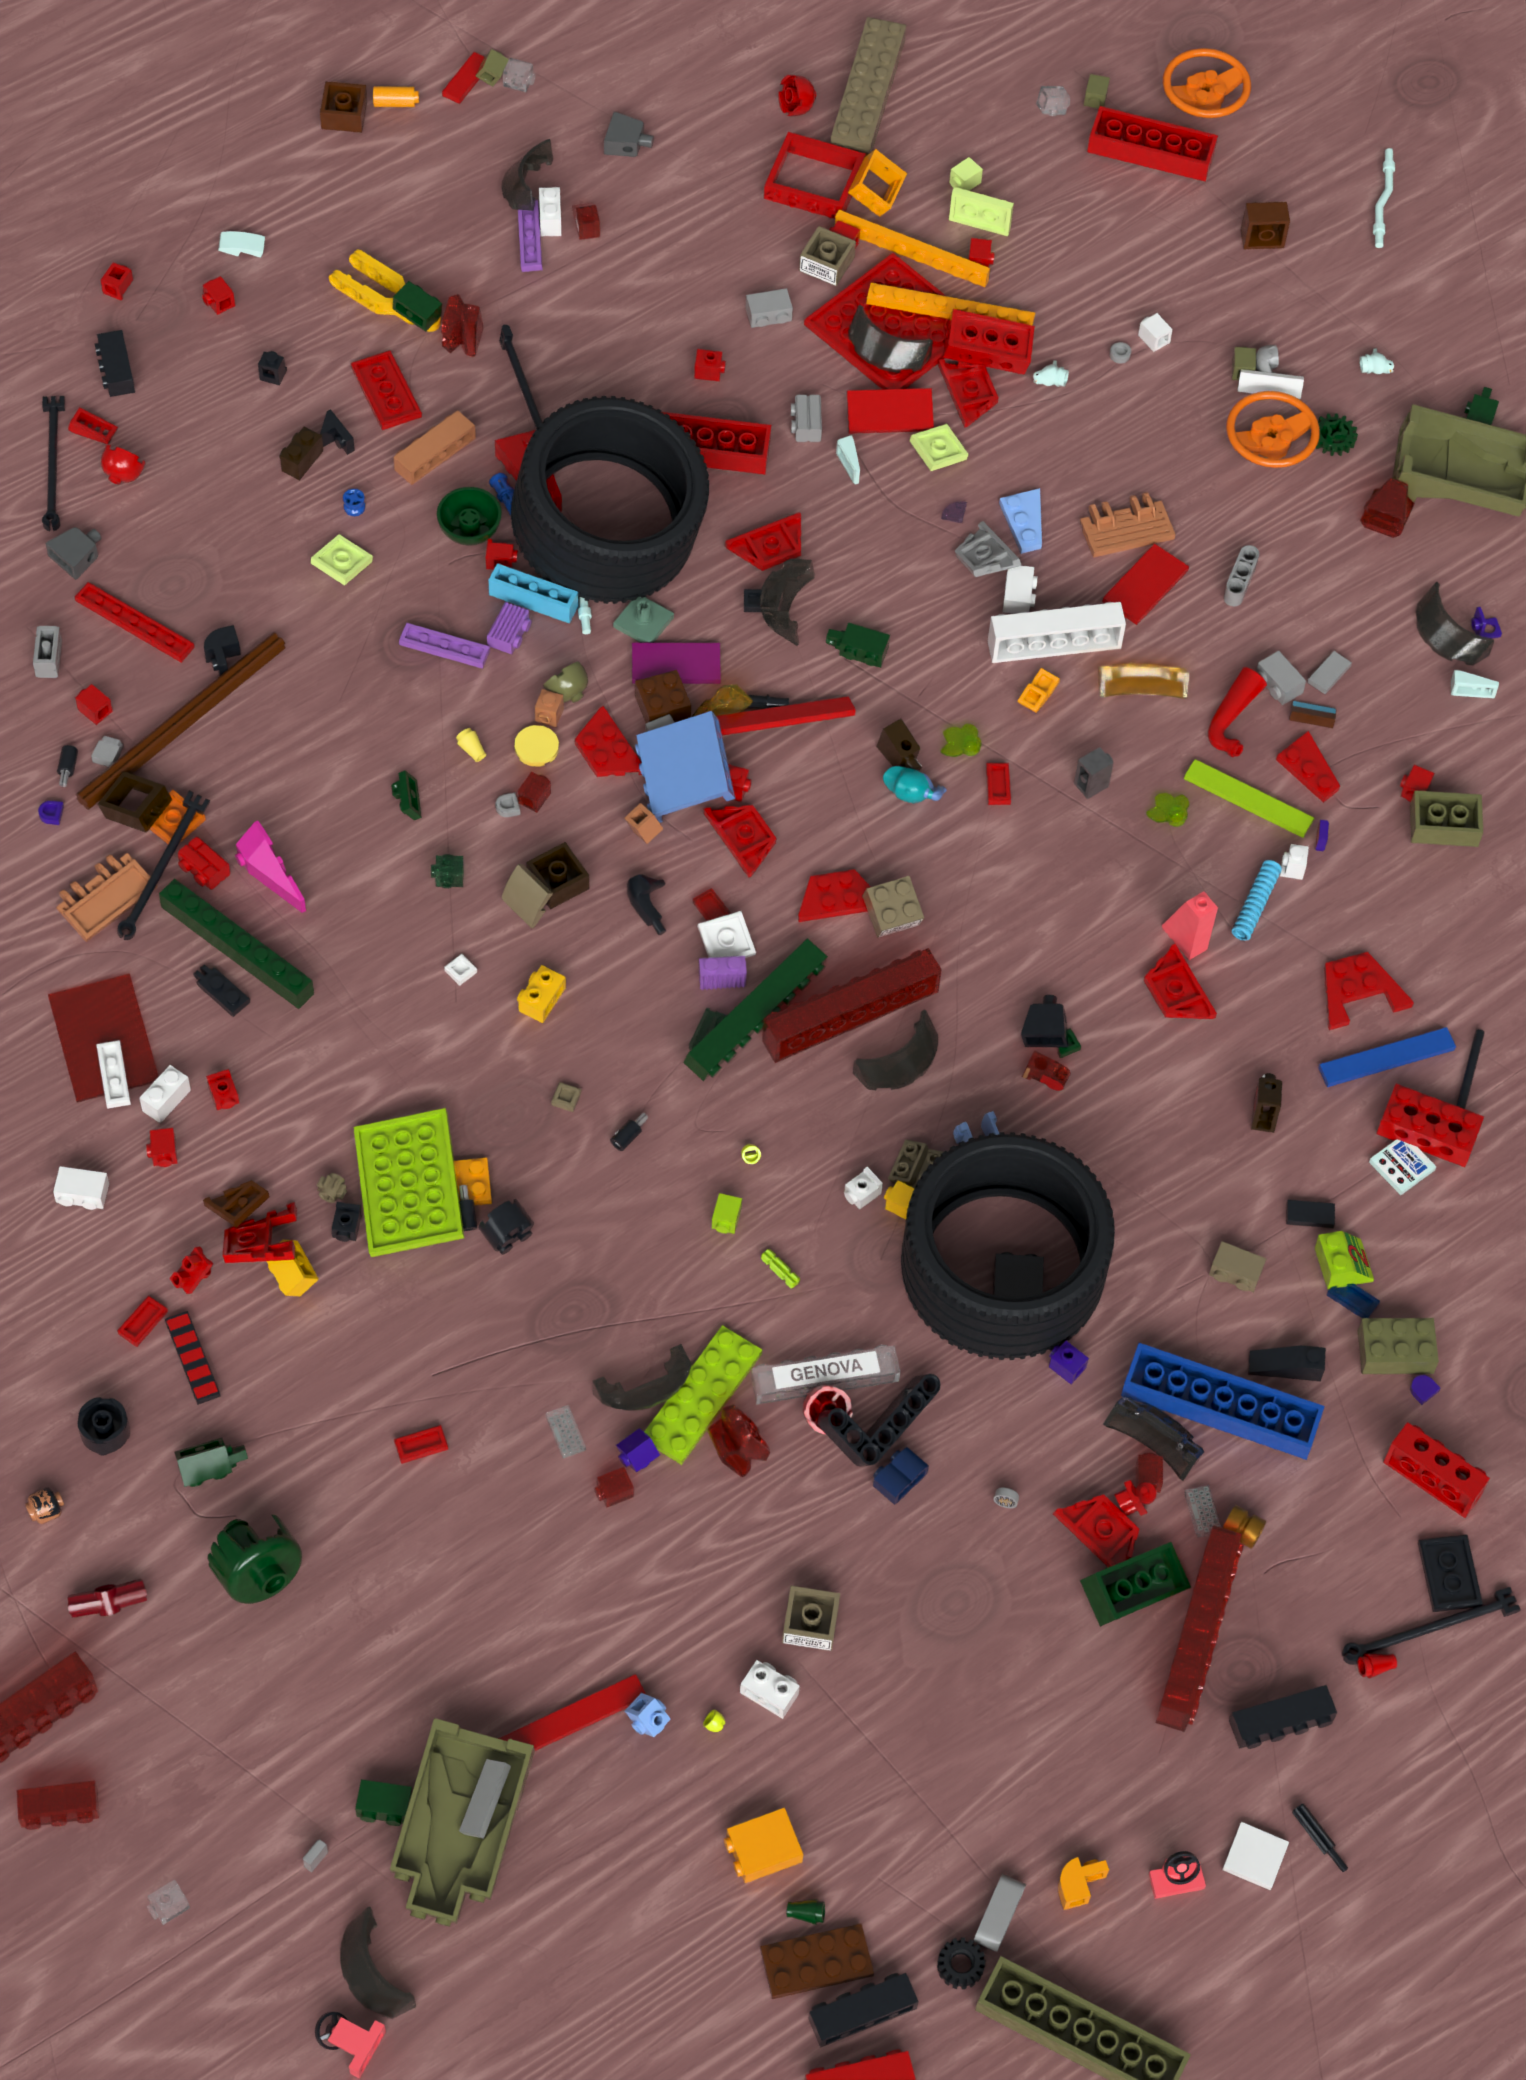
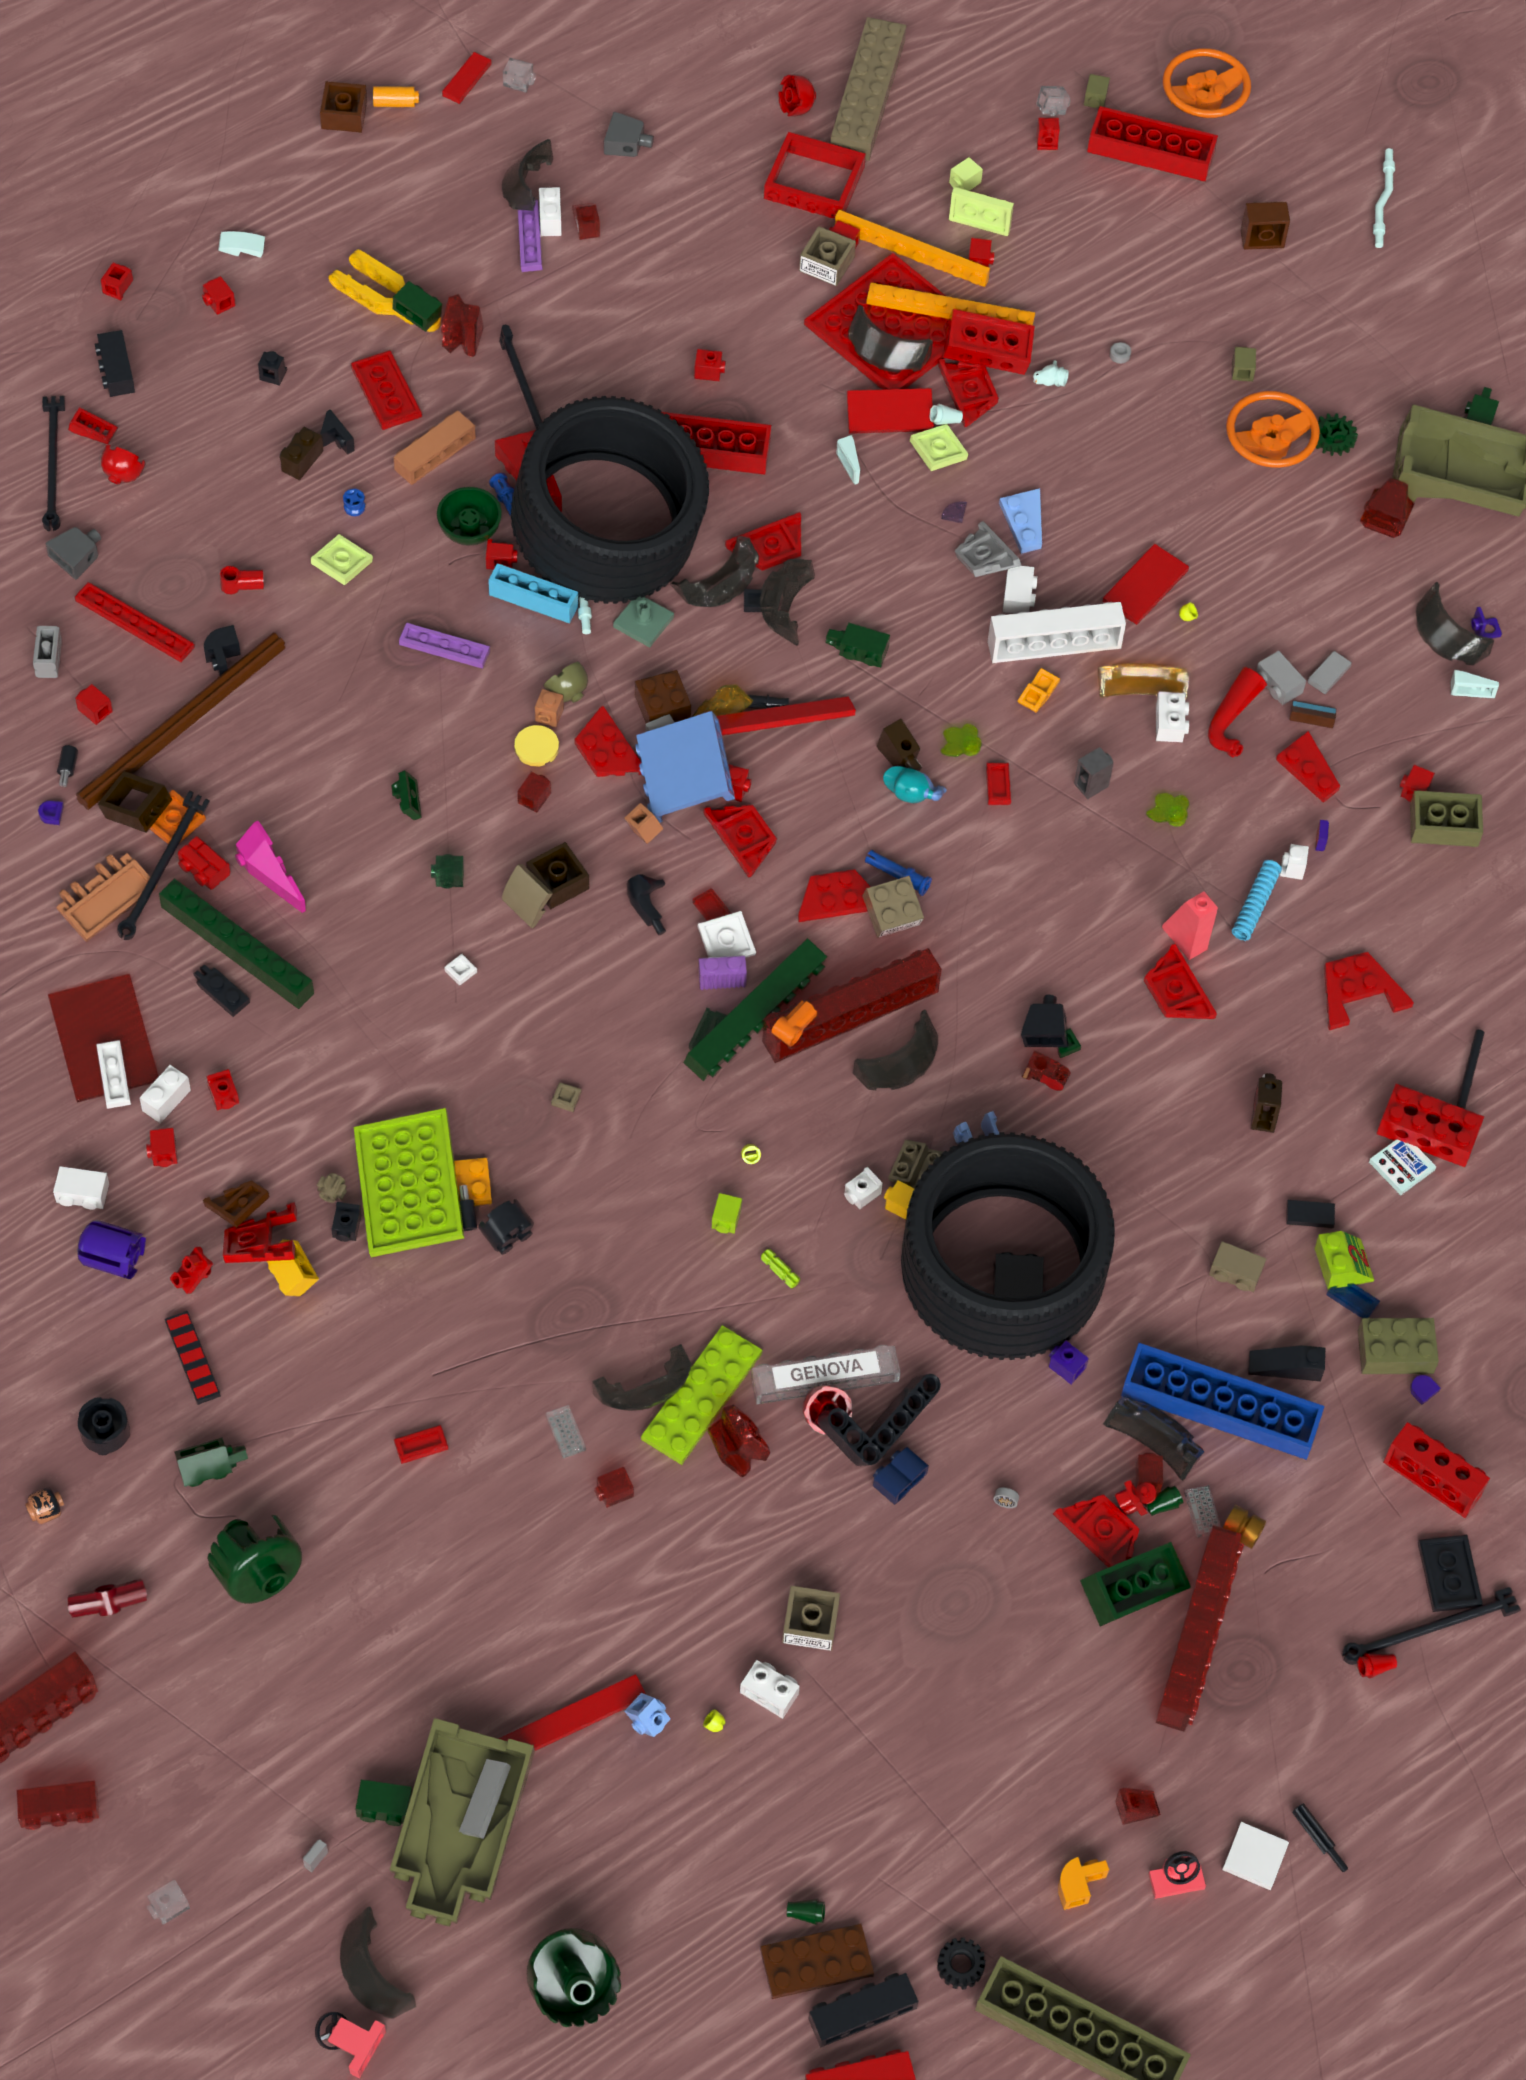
light grey piece [91,736,123,767] -> none
red tile [117,1295,168,1347] -> none
light yellow cone [456,728,487,762] -> none
olive brick [476,49,509,87] -> none
medium lavender brick [487,602,531,655] -> none
light grey tile [495,792,520,817] -> none
yellow brick [517,965,566,1023] -> none
black piece [610,1113,648,1151] -> none
dark purple brick [616,1428,660,1472] -> none
magenta tile [632,643,721,684] -> none
light orange brick [724,1807,803,1883] -> none
light grey brick [745,288,793,328] -> none
light grey brick [791,395,822,442] -> none
light orange window [848,149,907,217] -> none
light grey beam [973,1874,1026,1952] -> none
nougat hinge [1080,492,1176,558] -> none
white brick [1138,313,1173,352] -> none
lime tile [1184,759,1314,838] -> none
light grey beam [1224,545,1259,606] -> none
black brick [1229,1685,1337,1749] -> none
white tile [1238,369,1304,399] -> none
light grey hair [1256,344,1279,373] -> none
blue tile [1318,1027,1456,1087] -> none
light aqua animal [1360,348,1394,374] -> none
none -> dark purple cylinder [77,1220,146,1280]
none -> red piece [220,566,264,595]
none -> dark green piece [526,1928,621,2027]
none -> clear smoke windscreen [670,536,759,607]
none -> orange piece [771,1001,817,1047]
none -> blue pin [865,850,932,896]
none -> light aqua cone [929,404,963,425]
none -> red brick [1036,118,1060,150]
none -> clear red slope [1115,1788,1161,1825]
none -> dark green cone [1145,1485,1184,1516]
none -> white brick [1156,692,1189,742]
none -> neon yellow hinge [1179,602,1198,621]

